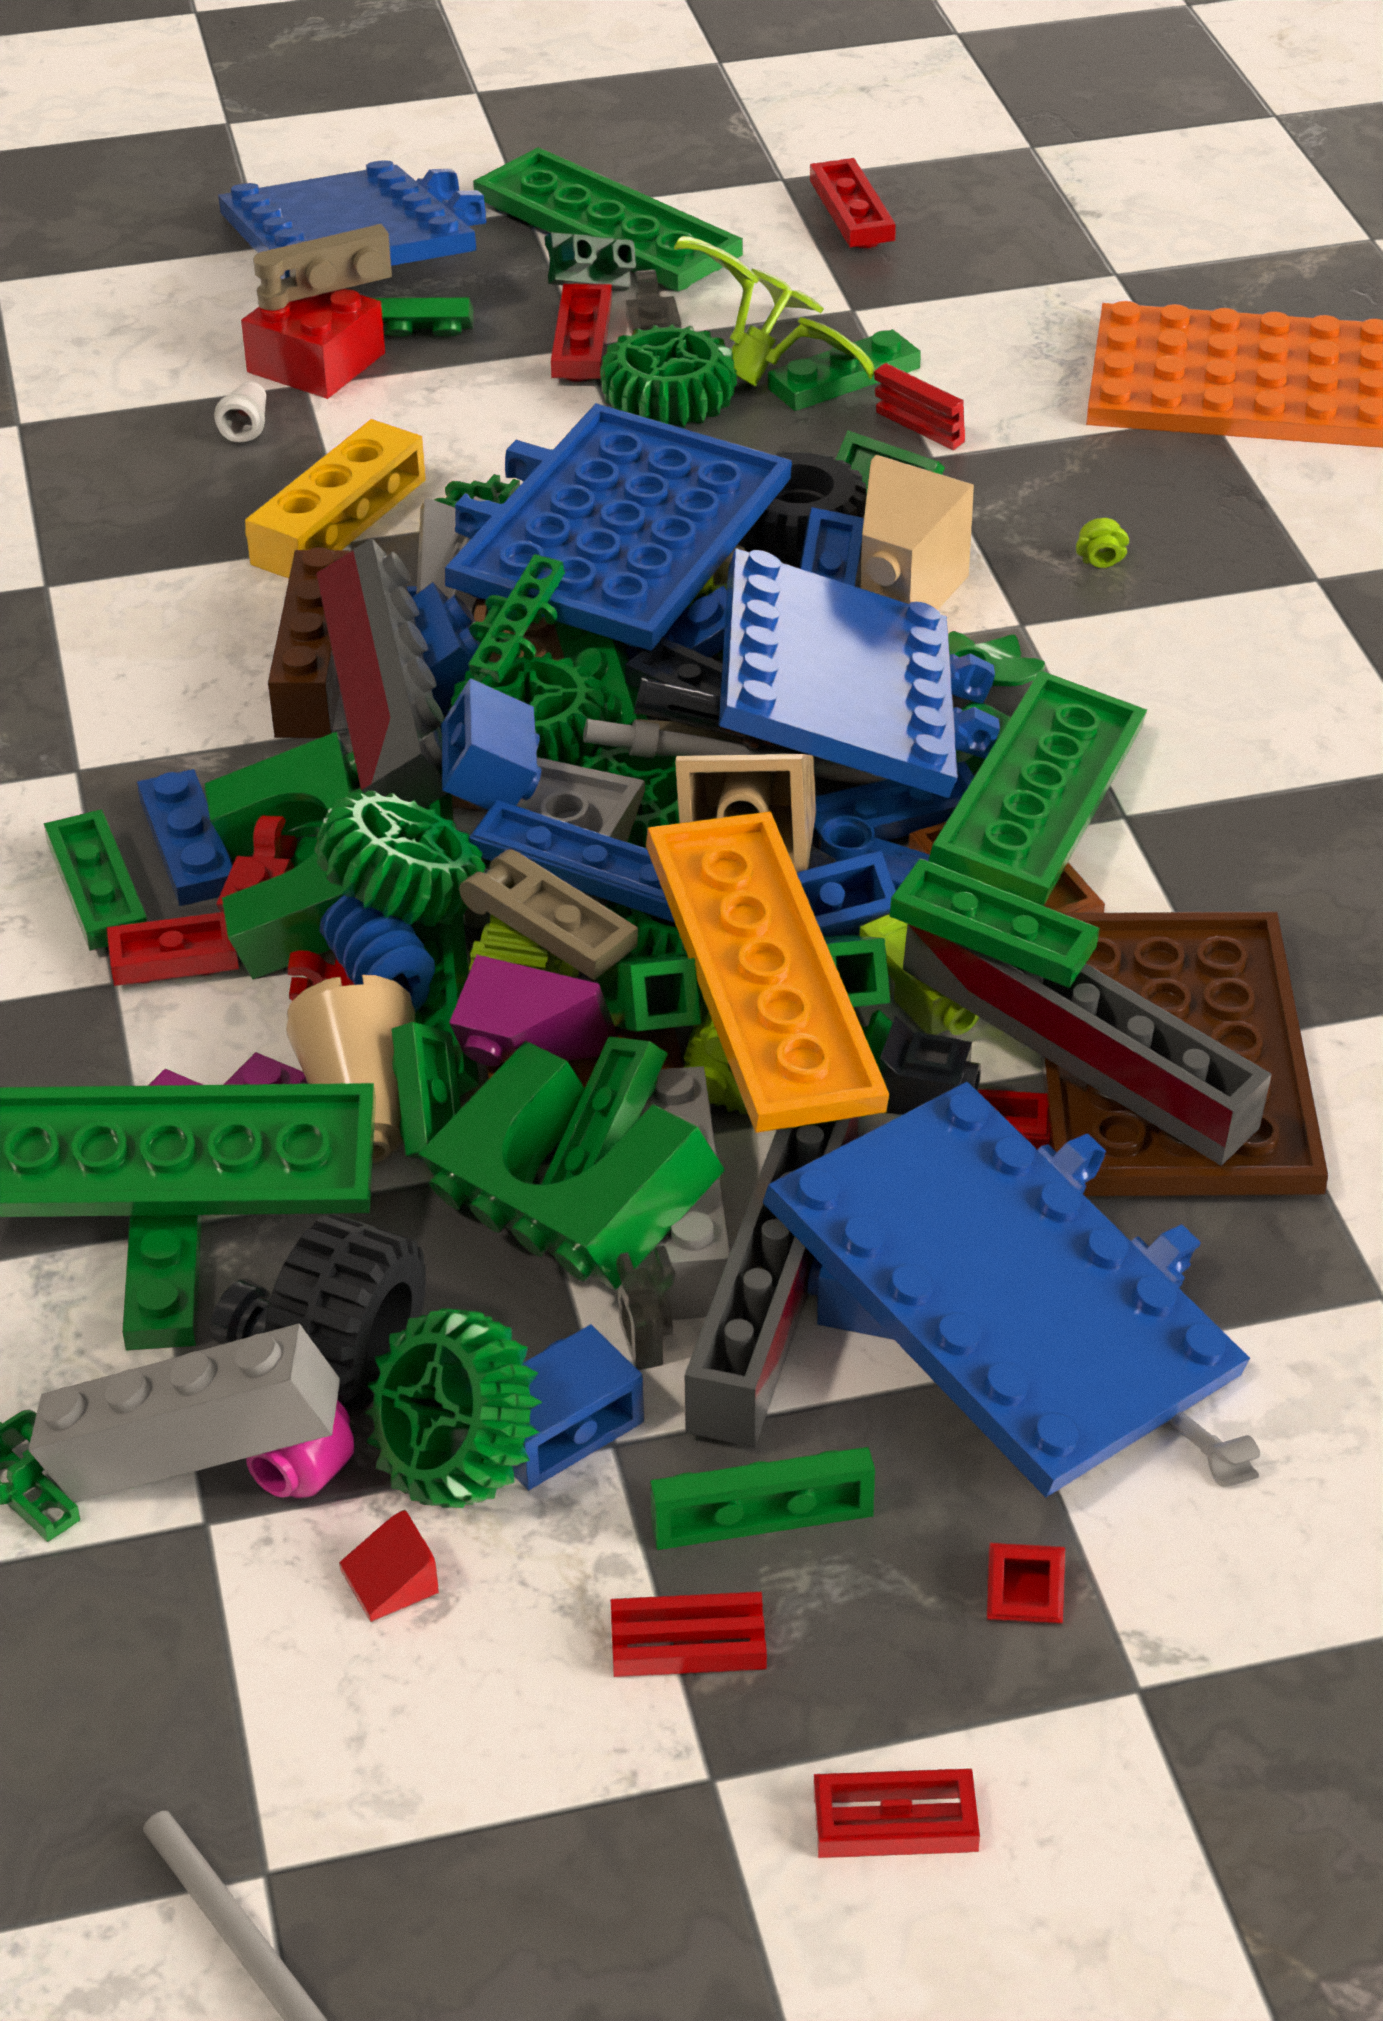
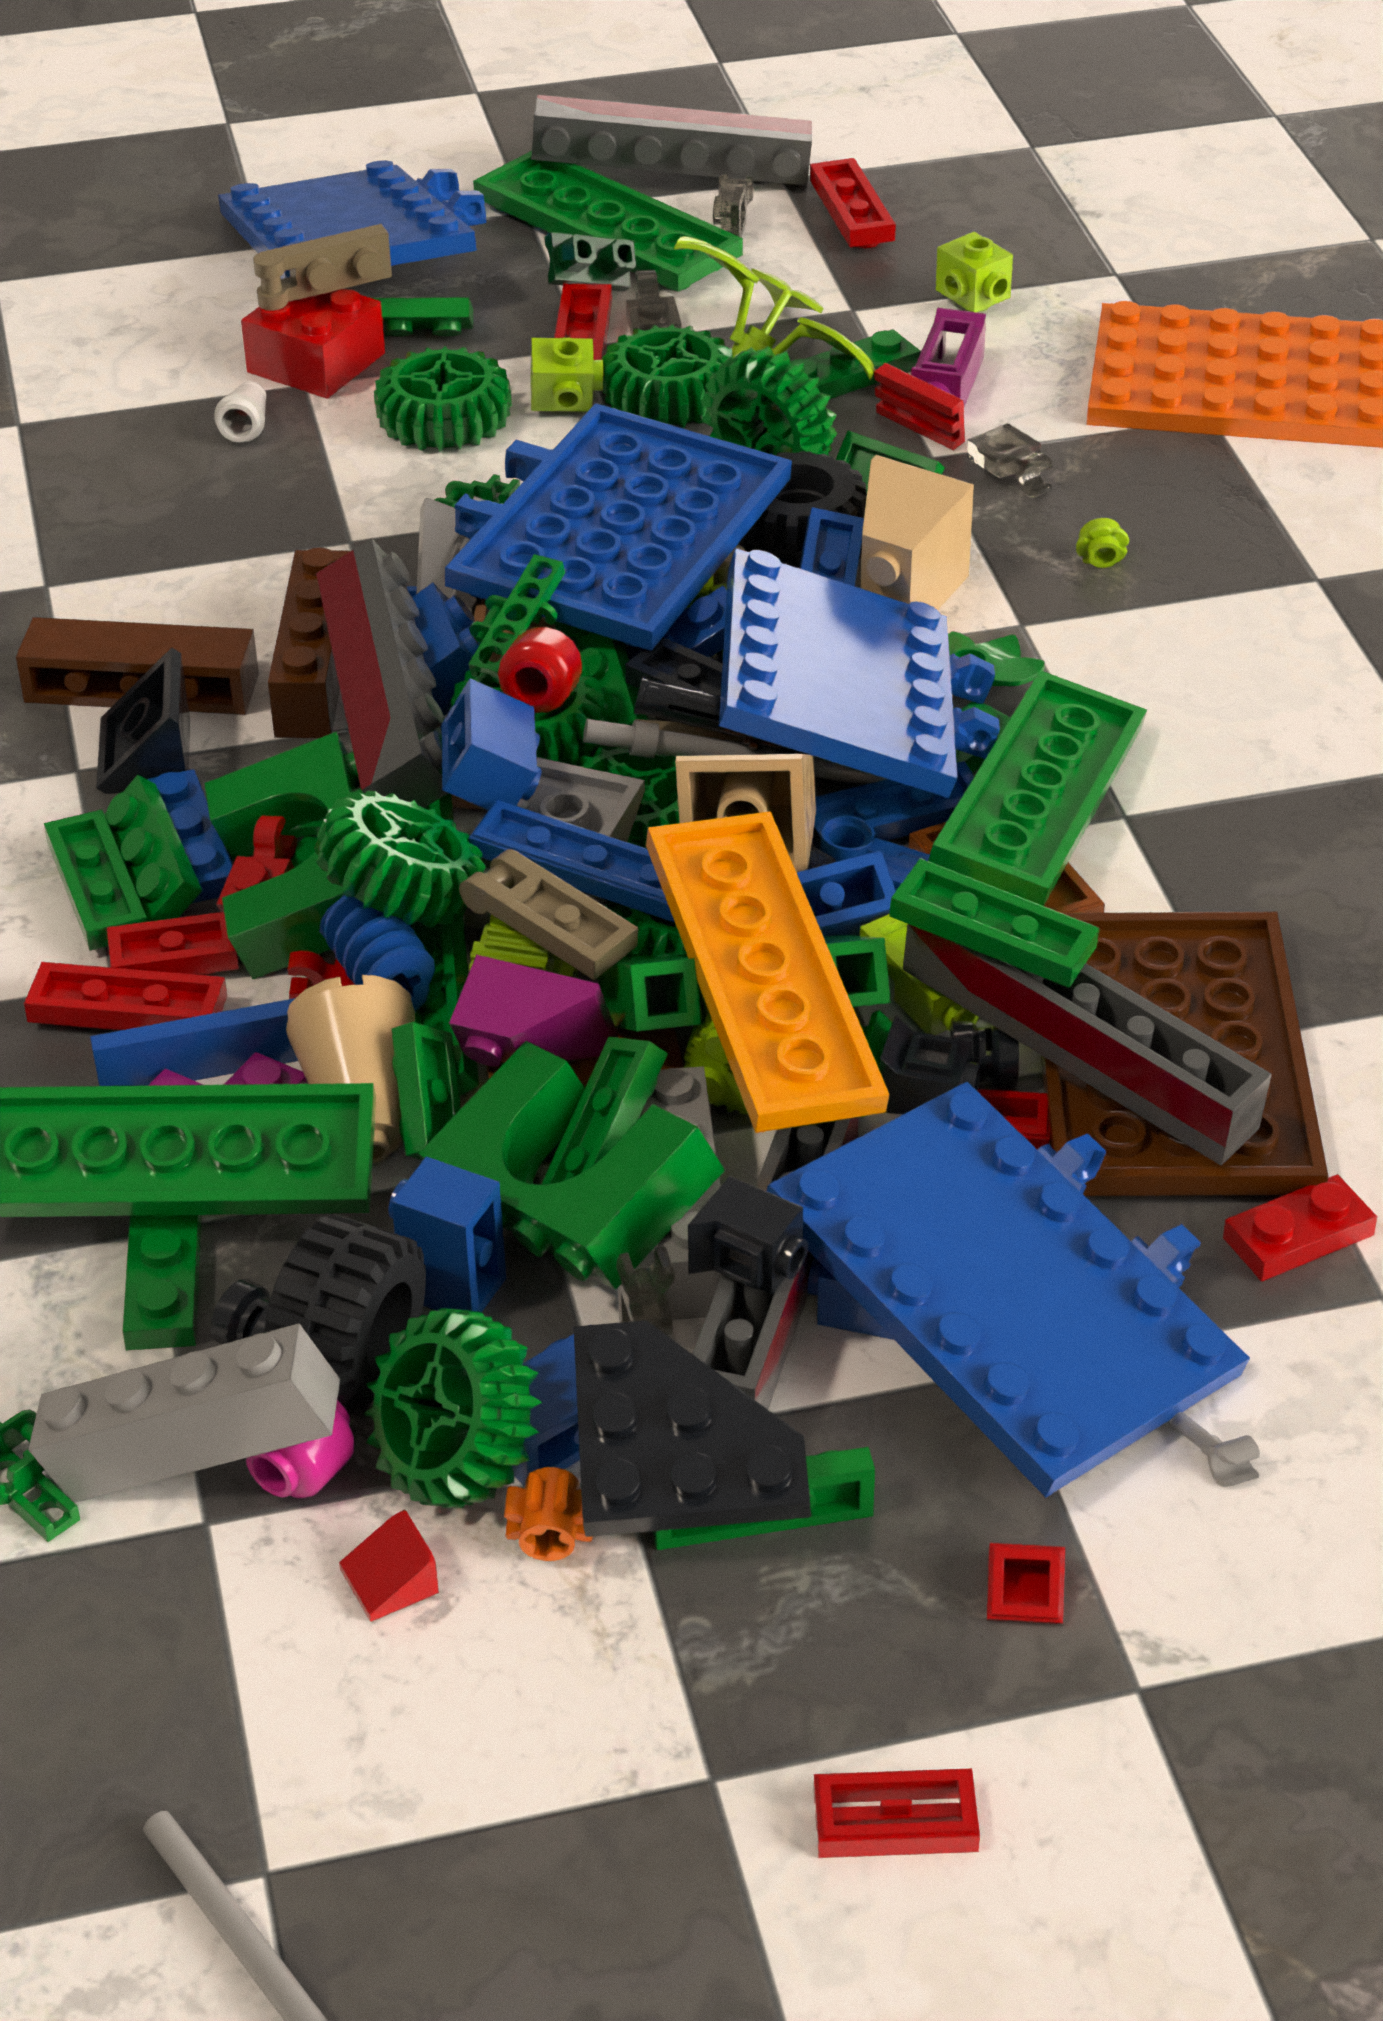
yellow brick [245,419,426,579] -> none
red tile [610,1591,767,1677] -> none
none -> reddish brown brick [16,617,259,715]
none -> red plate [24,962,228,1030]
none -> blue tile [90,998,298,1086]
none -> black slope [96,647,190,794]
none -> green plate [104,775,202,922]
none -> green gear [374,345,512,452]
none -> blue brick [388,1156,506,1312]
none -> red head [498,627,582,713]
none -> orange gear [504,1467,593,1561]
none -> lime brick [530,338,603,412]
none -> dark grey brick [531,95,812,186]
none -> black plate [574,1320,811,1537]
none -> black window [688,1176,808,1294]
none -> green gear [701,346,838,455]
none -> clear smoke plate [713,174,754,238]
none -> magenta window [911,308,986,407]
none -> lime brick [936,232,1013,312]
none -> black wheel [950,1021,1019,1085]
none -> clear smoke plate [967,423,1052,498]
none -> red plate [1223,1174,1378,1282]

